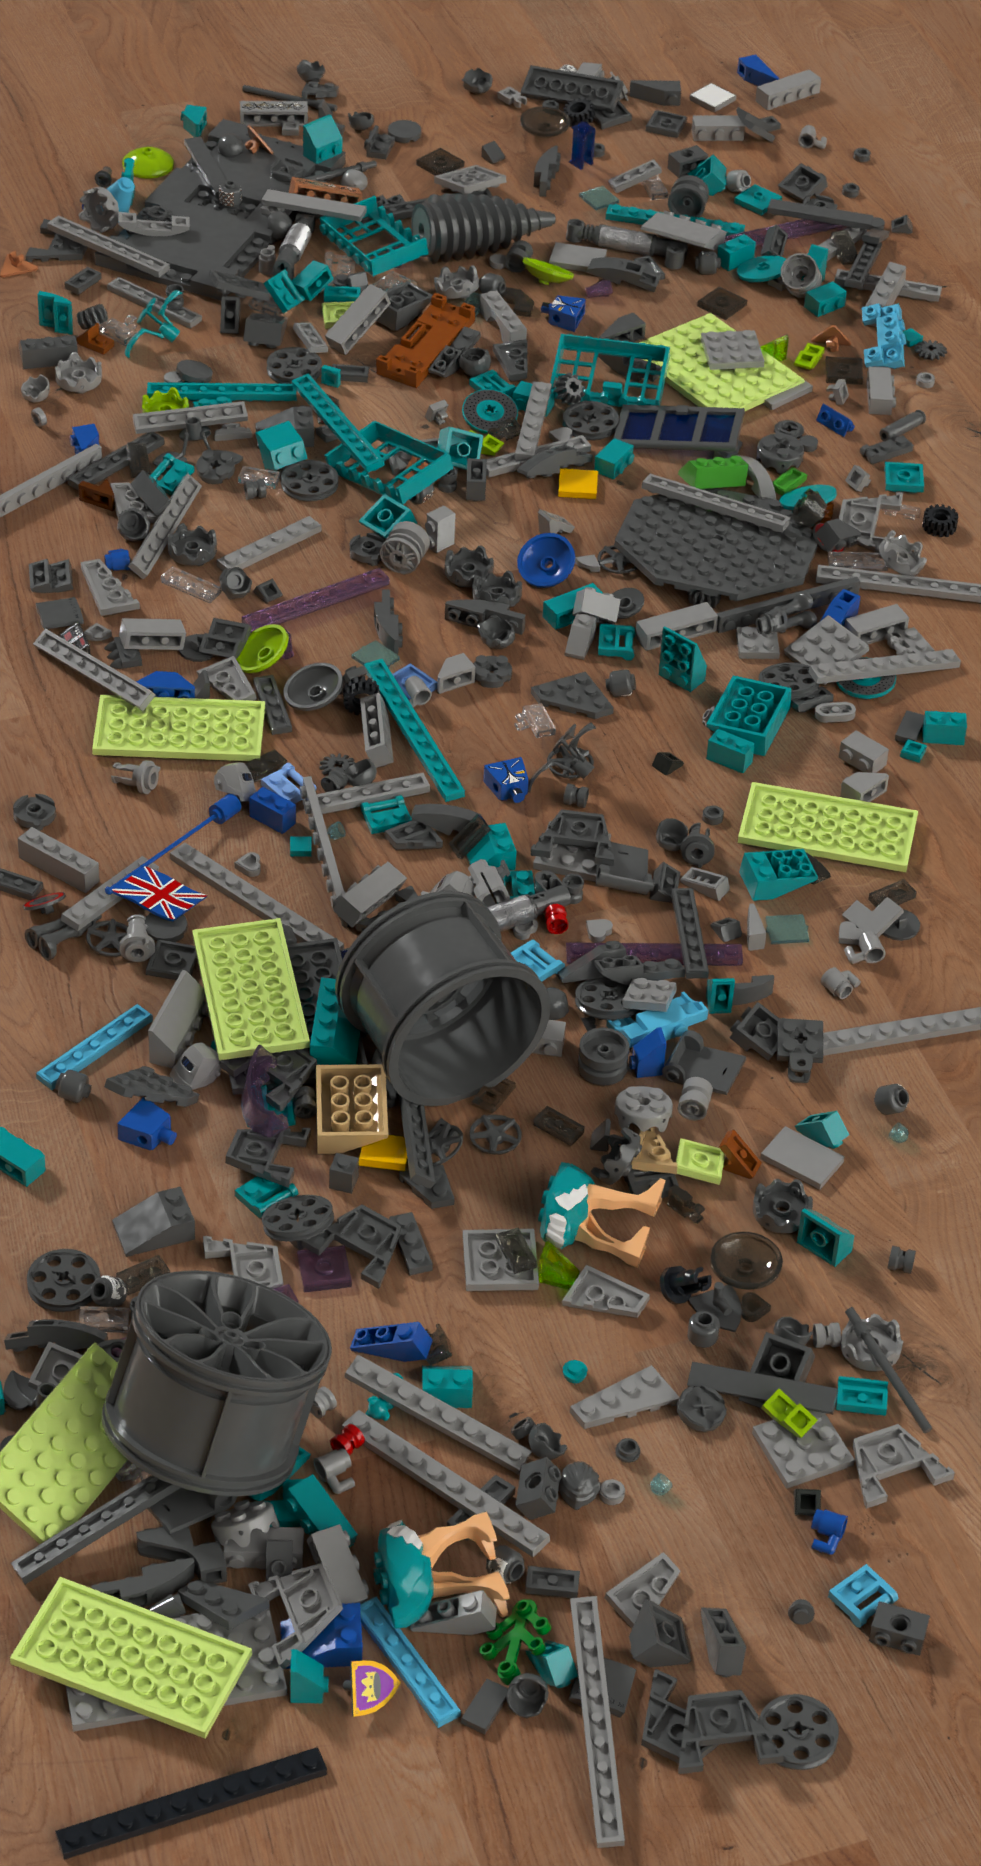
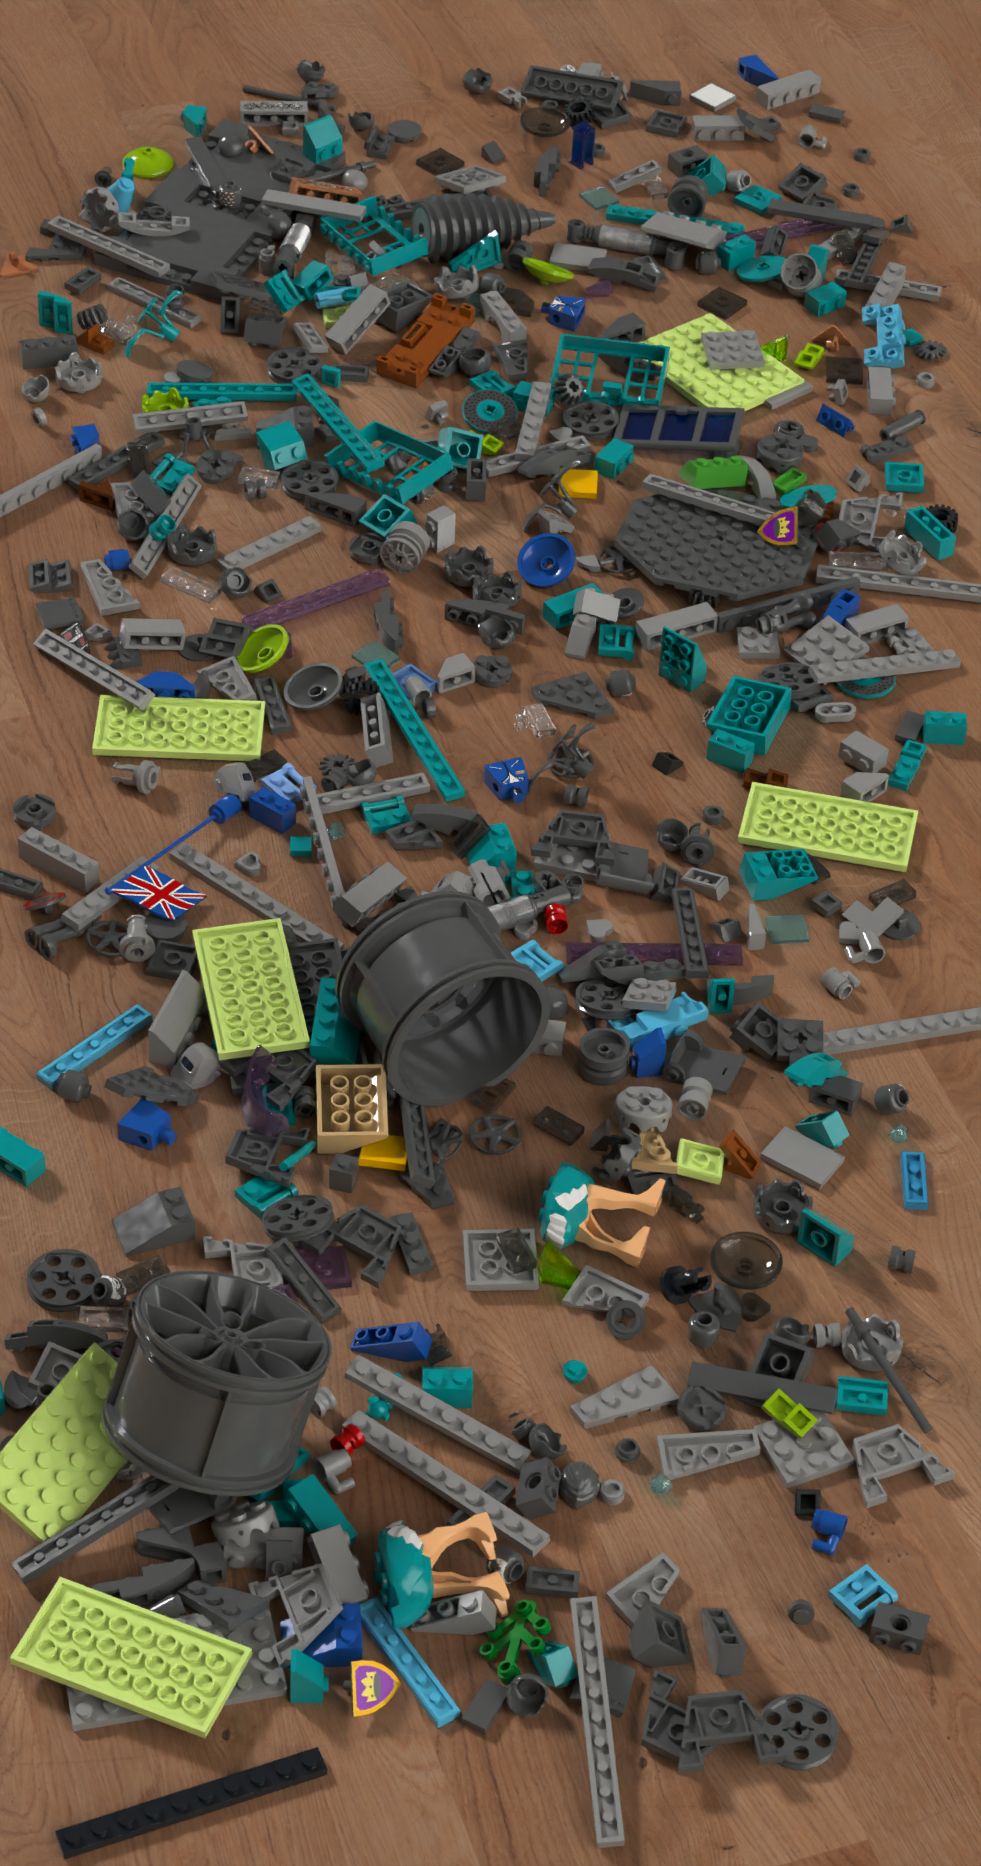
none -> teal wheel [149,514,176,541]
none -> dark grey tile [265,1237,342,1324]
none -> teal bar [279,1141,317,1171]
none -> dark grey slope [305,492,367,528]
none -> medium azure piece [314,287,355,309]
none -> light grey tile [367,240,386,259]
none -> dark grey tile [422,697,436,719]
none -> teal wing [449,230,502,273]
none -> dark grey plant [522,458,582,533]
none -> dark grey gear [606,1300,645,1339]
none -> light grey wing [656,1429,761,1482]
none -> reddish brown slope [742,768,789,789]
none -> shield [757,506,799,546]
none -> teal slope [784,1053,849,1088]
none -> dark grey tile [808,104,845,124]
none -> dark grey slope [808,1076,863,1117]
none -> dark grey plate [811,890,843,917]
none -> teal plate [888,755,921,792]
none -> dark azure tile [900,1151,929,1210]
none -> teal brick [904,506,956,561]

